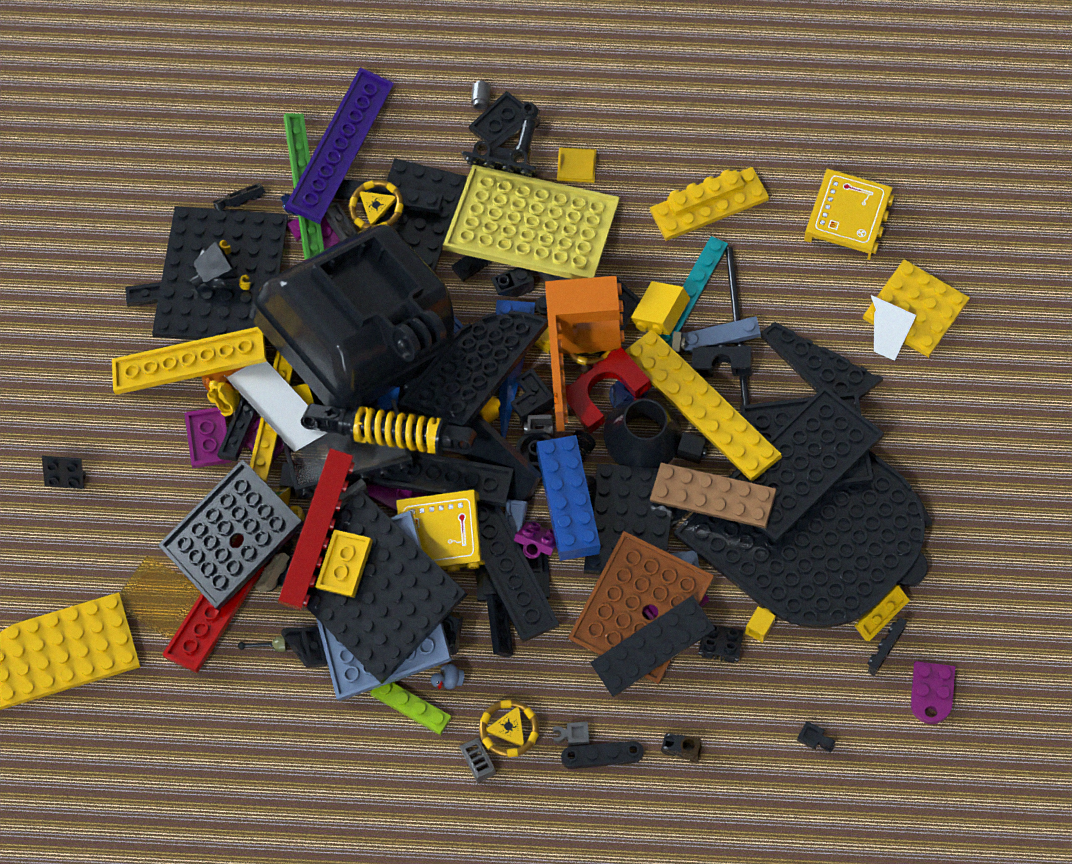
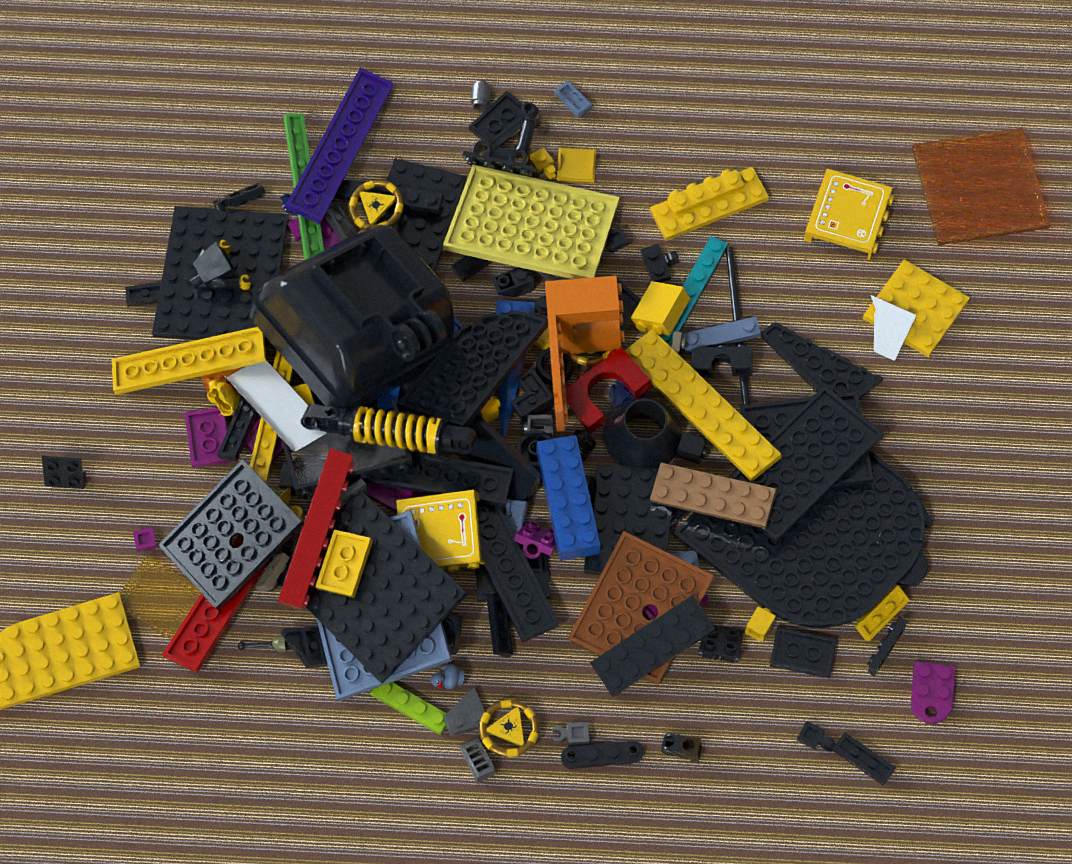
none -> magenta plate [133,527,157,553]
none -> flat silver wing [443,688,490,737]
none -> yellow plate [529,147,556,180]
none -> black tyre [536,347,573,386]
none -> sand blue plate [554,81,592,118]
none -> black plate [606,226,629,253]
none -> black plate [640,244,679,283]
none -> black tile [769,627,837,679]
none -> black plate [832,732,896,786]
none -> clear orange plate [912,128,1050,246]

